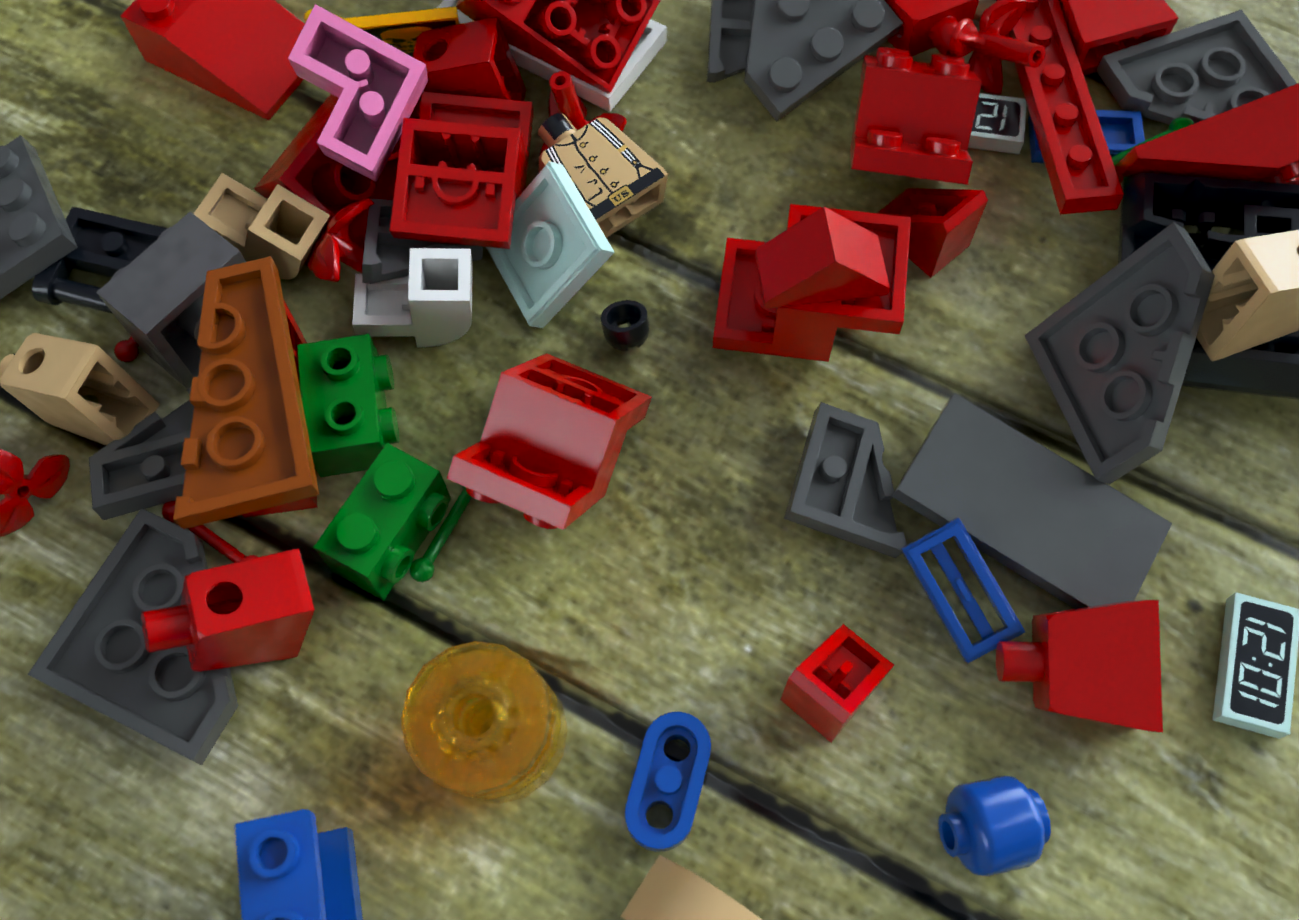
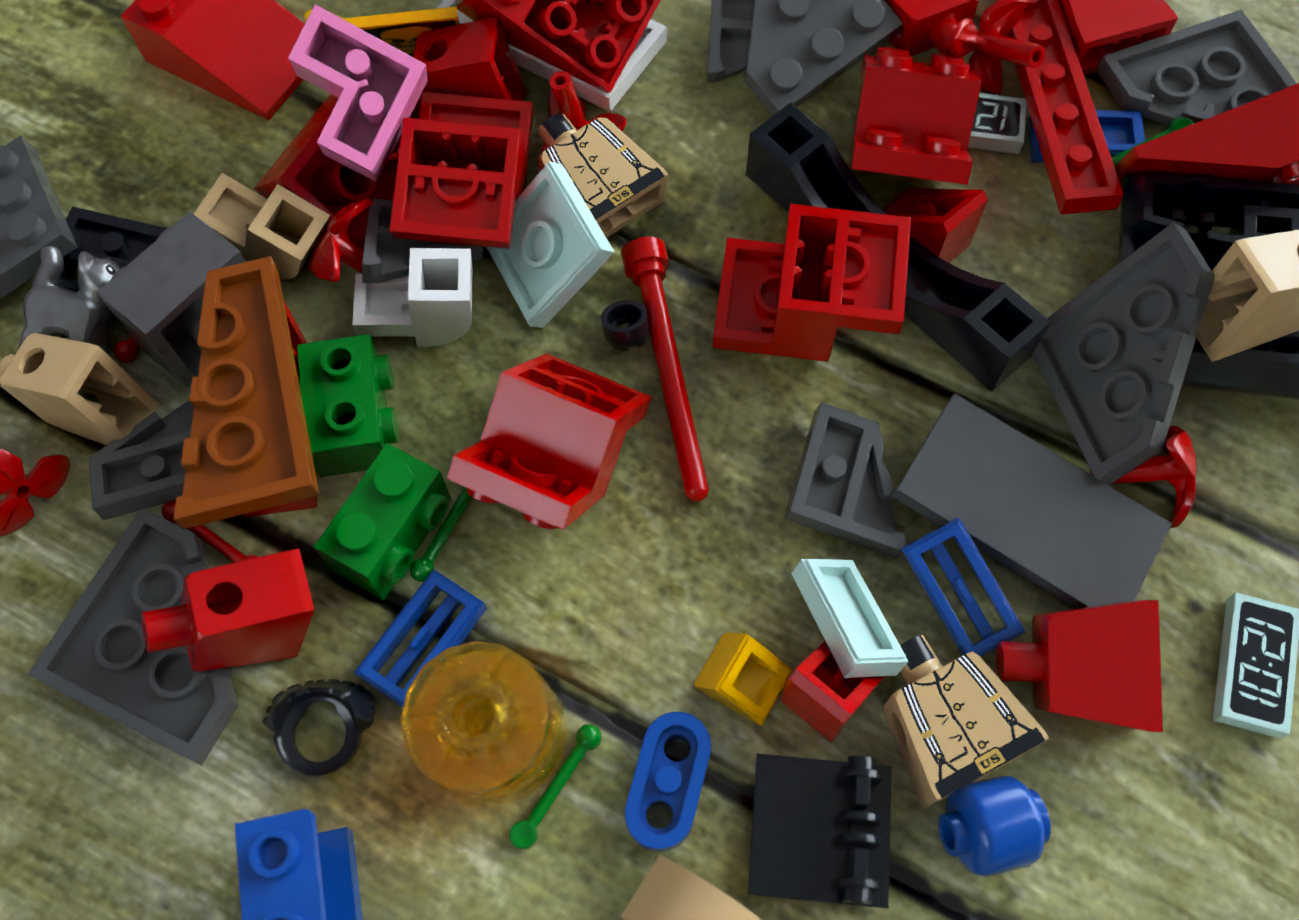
red slope [755,206,890,309] -> none
none -> flat silver animal [19,246,120,356]
none -> black piece [262,679,376,776]
none -> blue tile [354,569,487,713]
none -> green hinge [509,724,602,850]
none -> red piece [621,237,709,502]
none -> yellow slope [694,632,793,725]
none -> black arch [746,102,1051,392]
none -> black hinge [748,753,892,909]
none -> light aqua tile [791,559,909,678]
none -> tan torso [883,635,1049,810]
none -> red plant [1090,426,1197,528]

